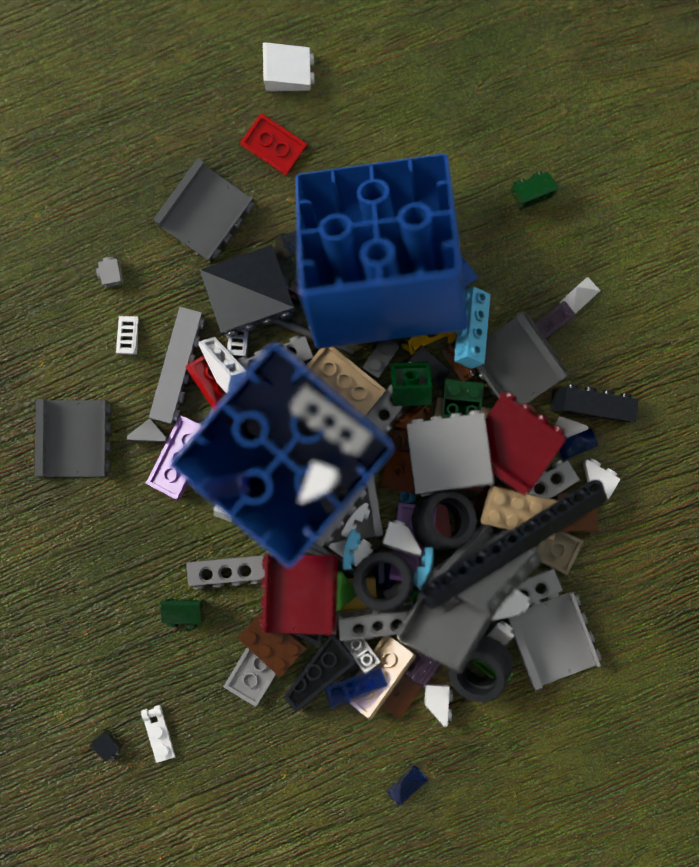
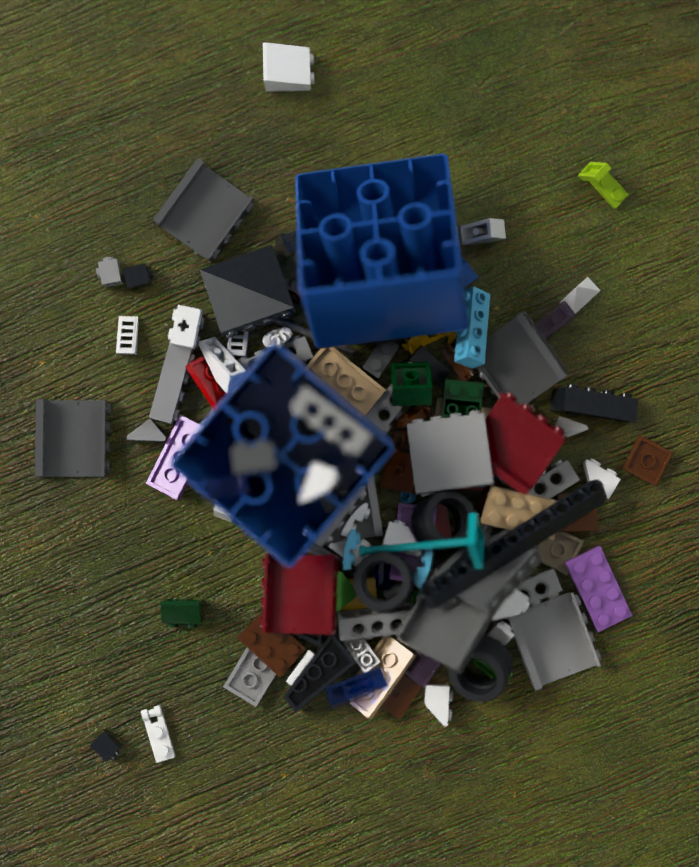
light grey brick [186,555,265,589] -> none
red tile [239,113,308,177] -> none
clear blue slope [386,765,428,806] -> none
dark green slope [511,171,559,210] -> none
clear blue slope [559,428,599,460] -> none
none -> black brick [123,263,154,291]
none -> white brick [168,305,203,349]
none -> dark grey piece [231,439,277,473]
none -> white gear [262,327,292,347]
none -> white tile [286,650,316,685]
none -> teal tile [359,513,485,569]
none -> white slope [460,218,506,245]
none -> medium lavender plate [564,546,632,632]
none -> lime bracket [578,162,629,208]
none -> reddish brown plate [621,435,674,487]

